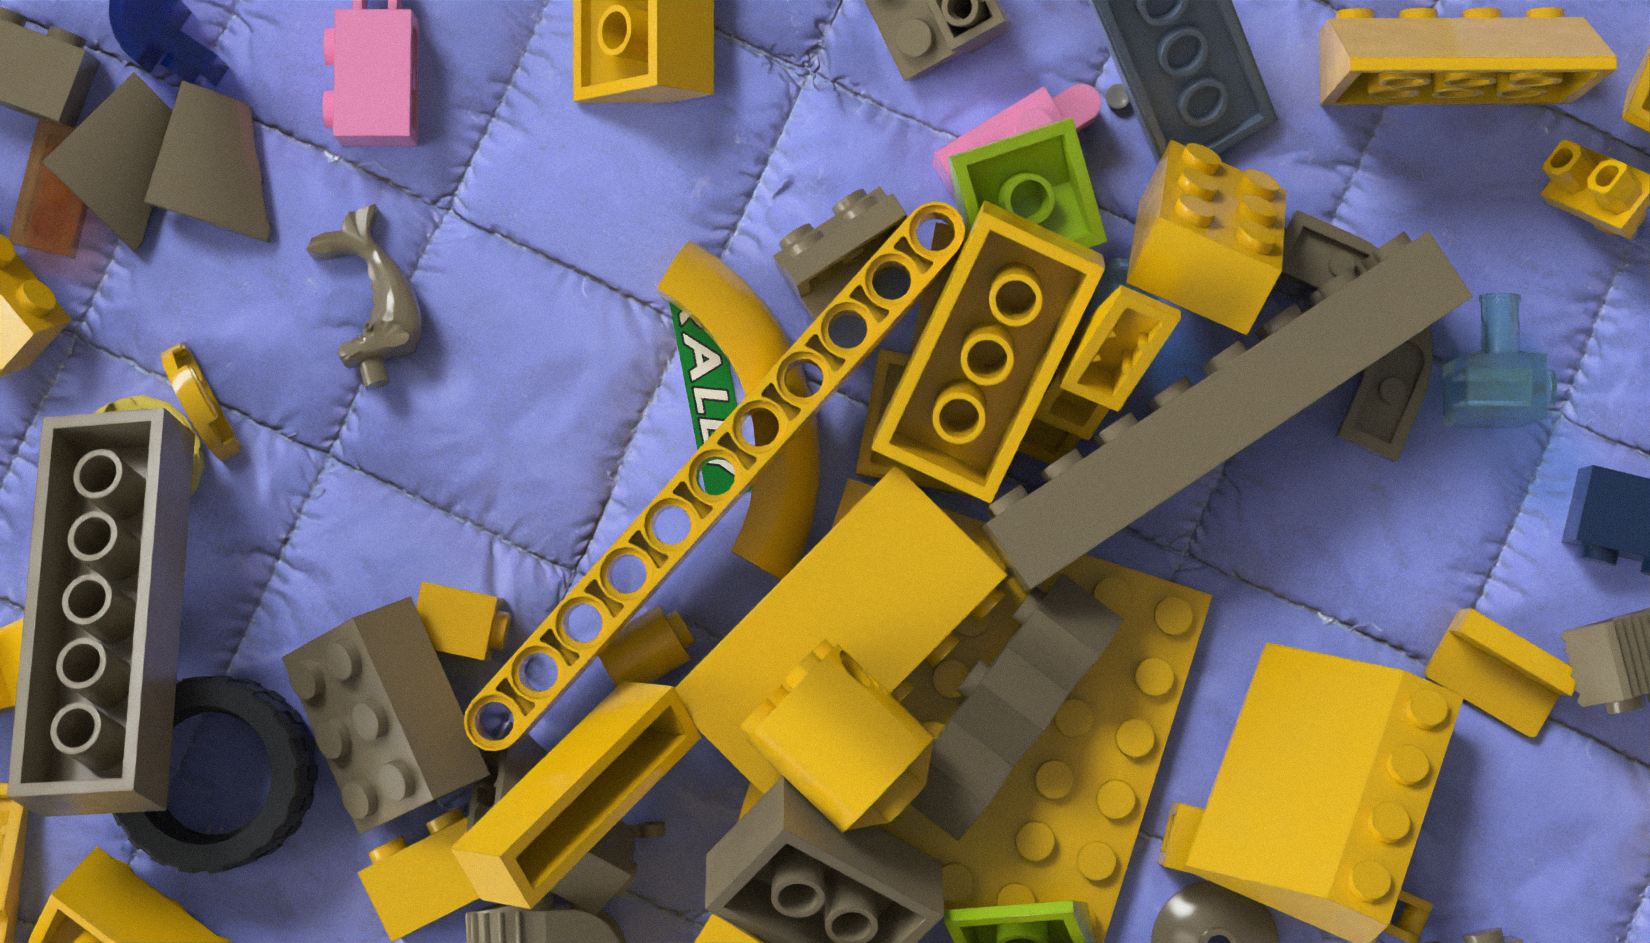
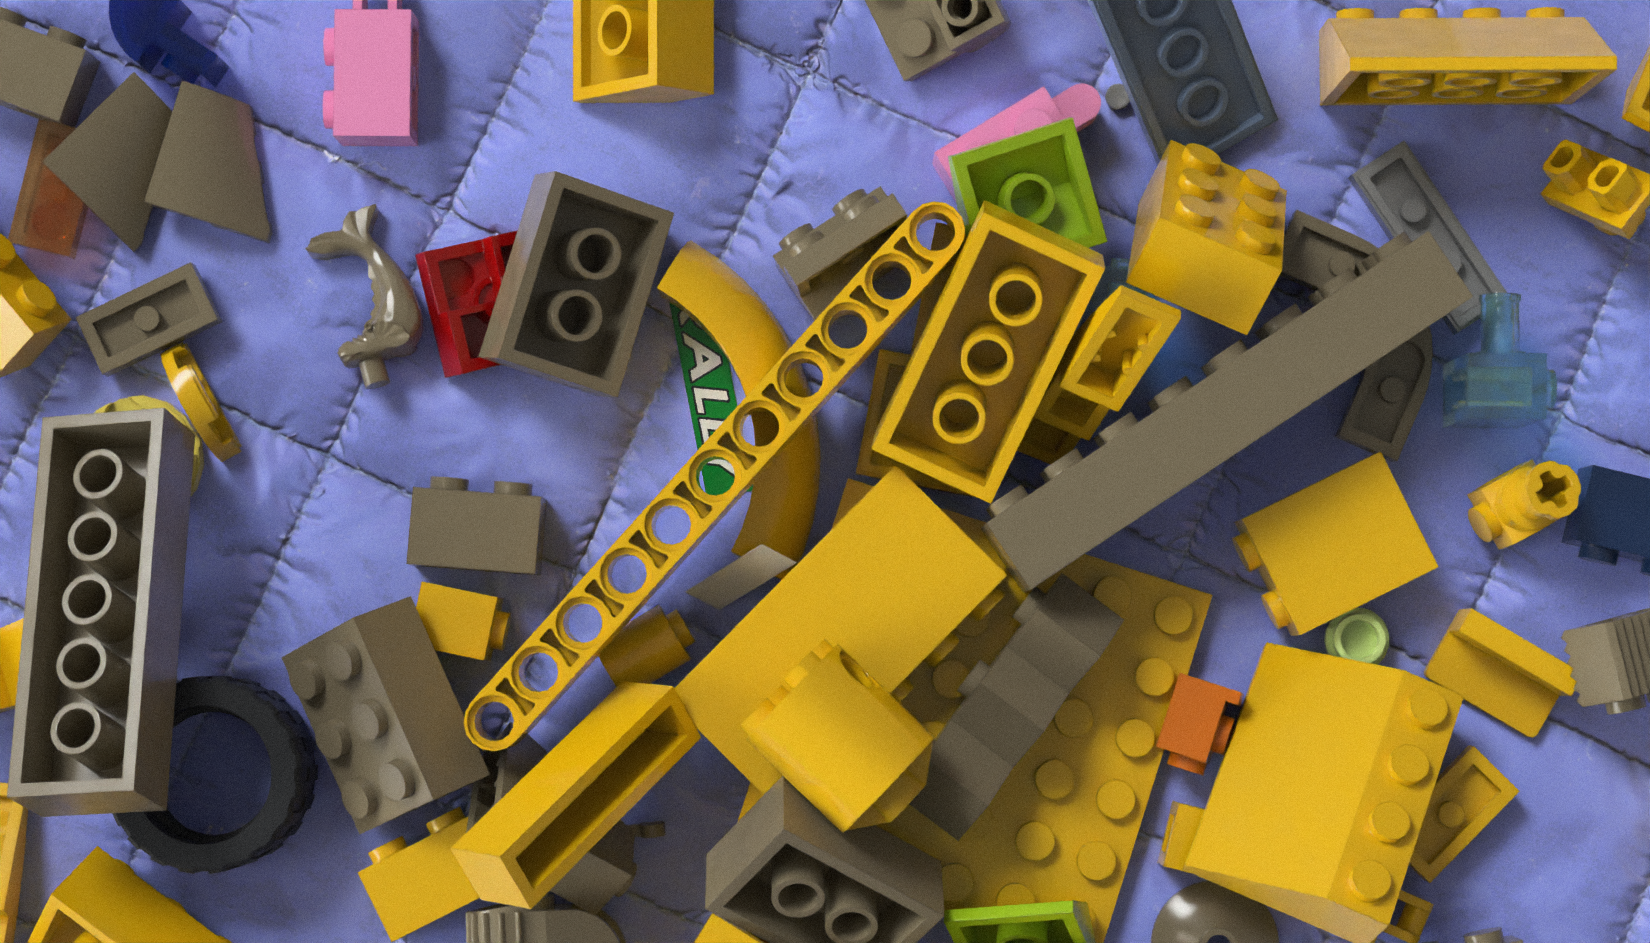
none -> dark tan plate [75,262,222,377]
none -> dark tan brick [406,476,547,576]
none -> red slope [415,230,518,378]
none -> dark tan brick [479,171,674,397]
none -> white sticker [685,544,797,610]
none -> orange brick [1156,673,1245,776]
none -> yellow brick [1232,451,1439,636]
none -> yellowish green plate [1324,608,1389,665]
none -> light grey tile [1348,141,1510,335]
none -> yellow plate [1409,745,1520,883]
none -> yellow connector [1467,459,1581,550]

